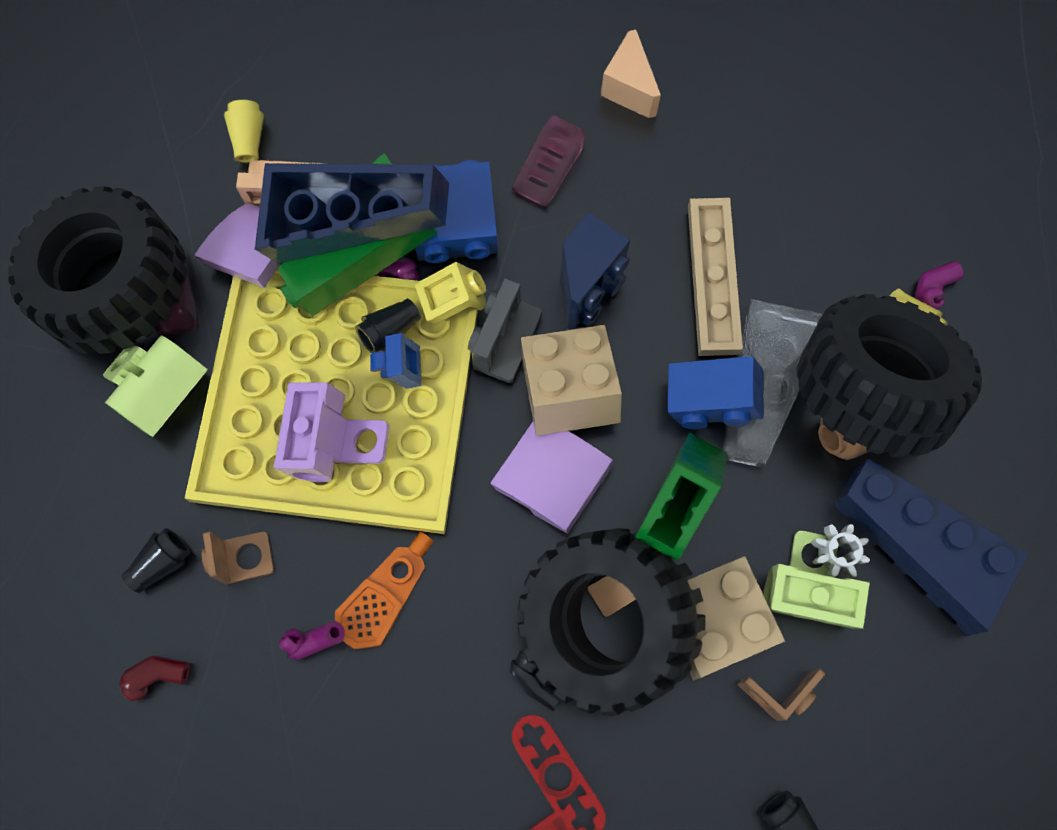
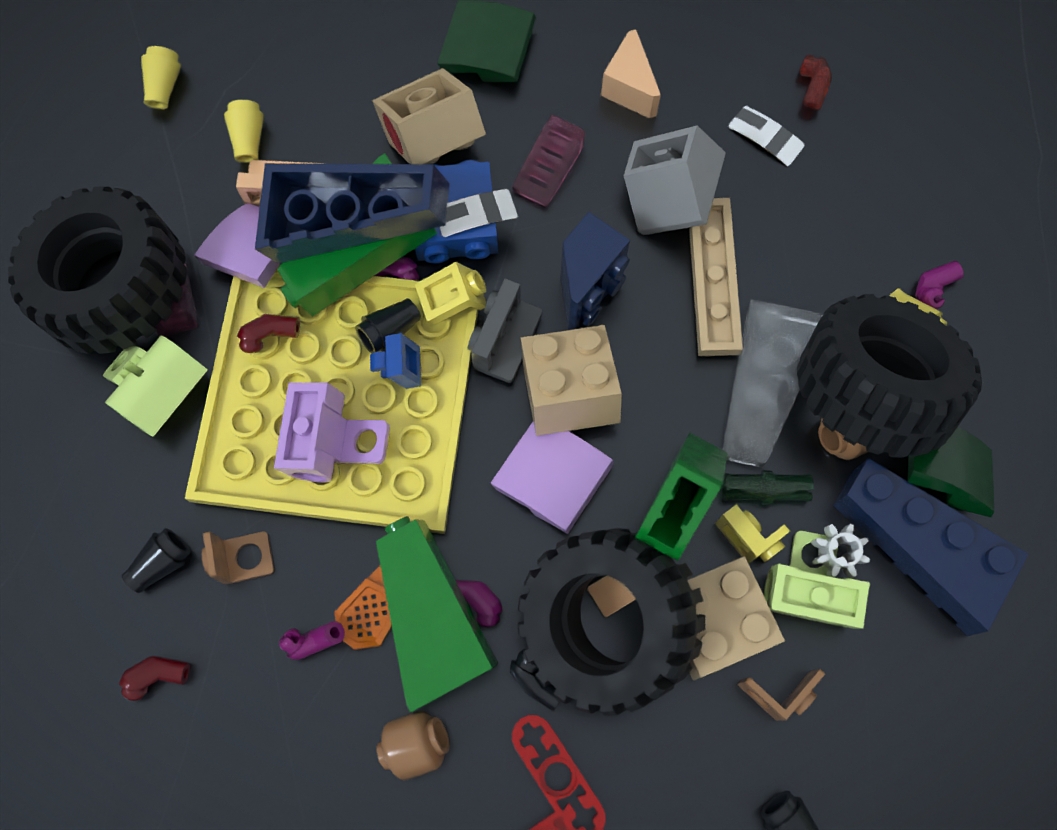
blue brick [668,356,764,429] -> none
none -> light yellow cone [141,46,181,109]
none -> dark red arm [237,314,300,353]
none -> tan brick [372,68,486,164]
none -> green slope [376,516,498,713]
none -> medium nougat head [377,710,449,780]
none -> dark green slope [437,0,536,82]
none -> white sticker [440,189,518,237]
none -> magenta arm [456,580,503,627]
none -> light grey slope [624,126,726,235]
none -> light yellow bracket [715,504,790,564]
none -> clear green pin [722,470,814,505]
none -> white sticker [729,106,804,166]
none -> clear red arm [799,55,832,109]
none -> dark green slope [908,427,995,518]

